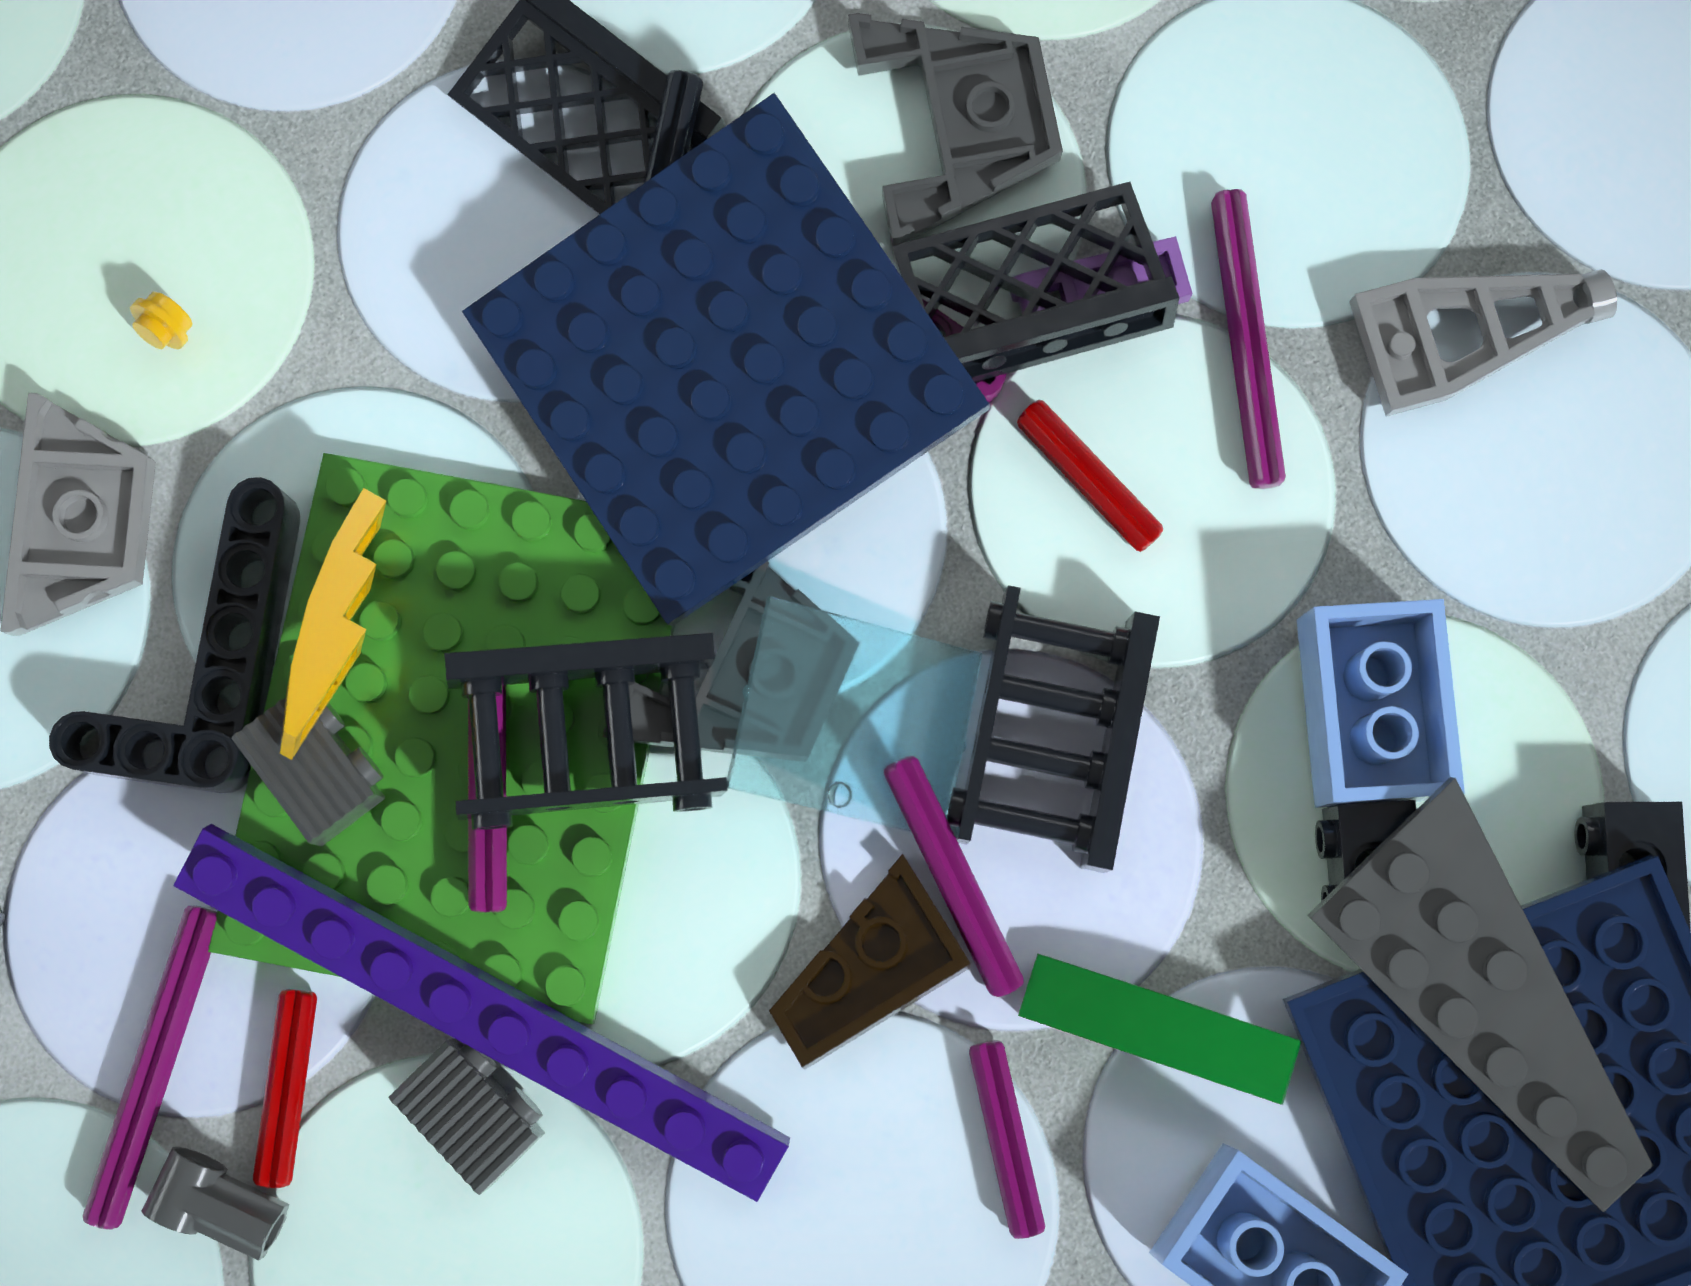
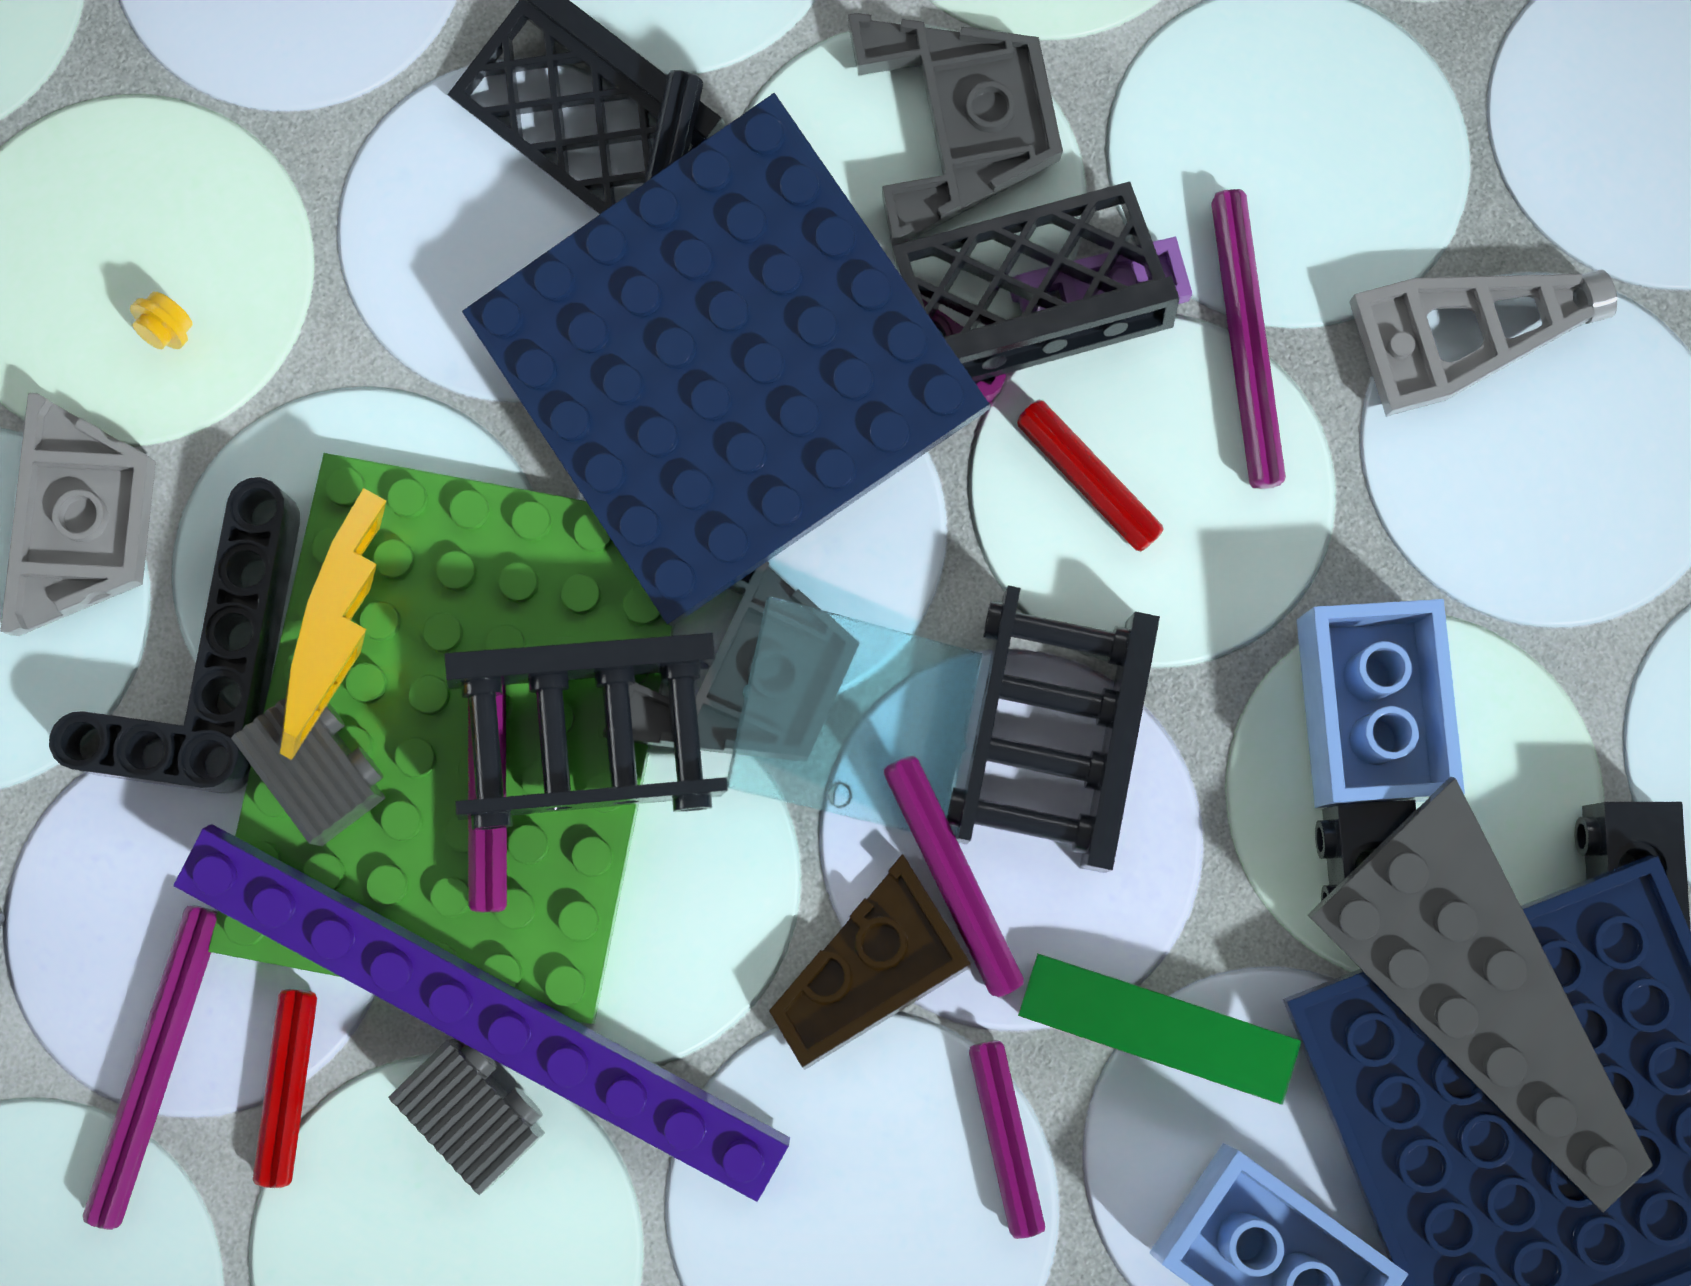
dark grey piece [141,1147,290,1261] -> none

